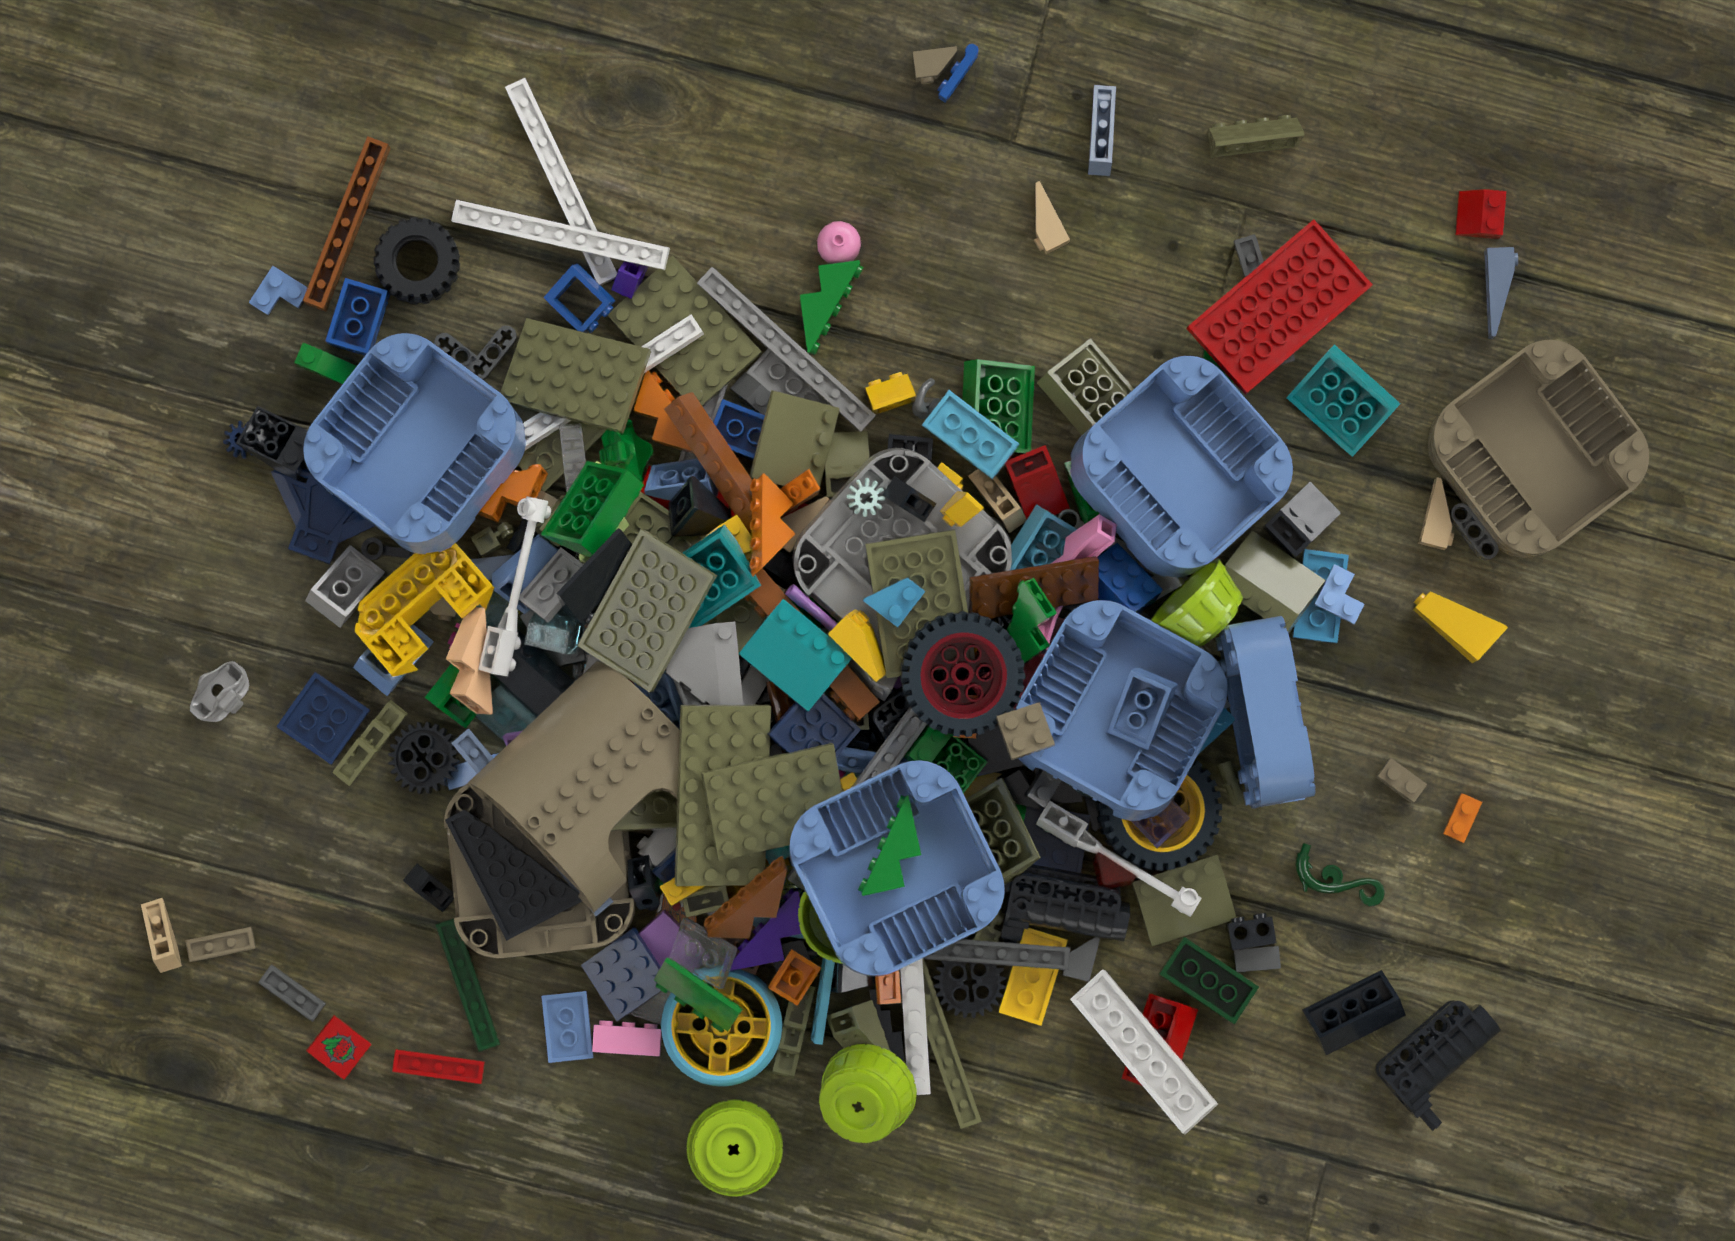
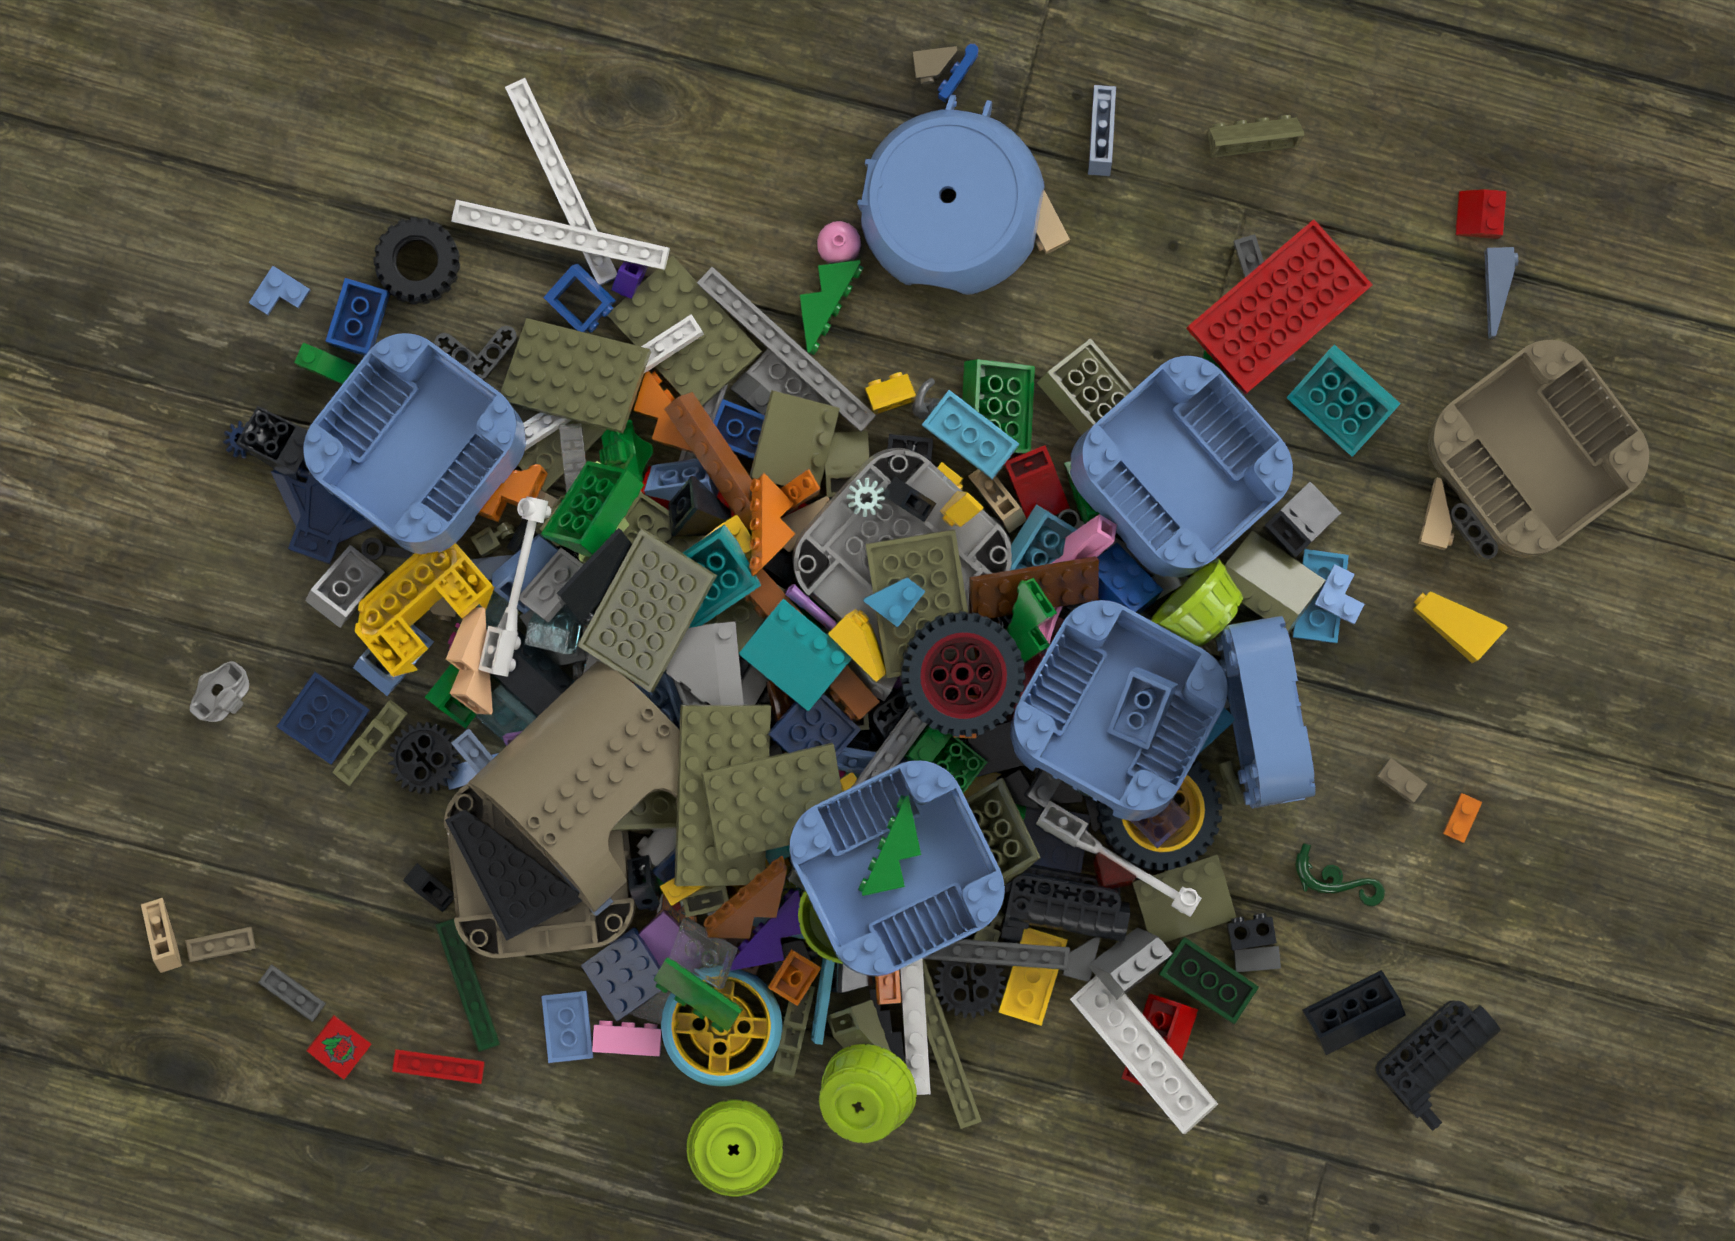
dark orange brick [303,136,391,312] -> none
dark tan plate [996,702,1055,760] -> none
none -> medium blue container [857,94,1045,295]
none -> dark grey slope [1088,927,1172,1000]

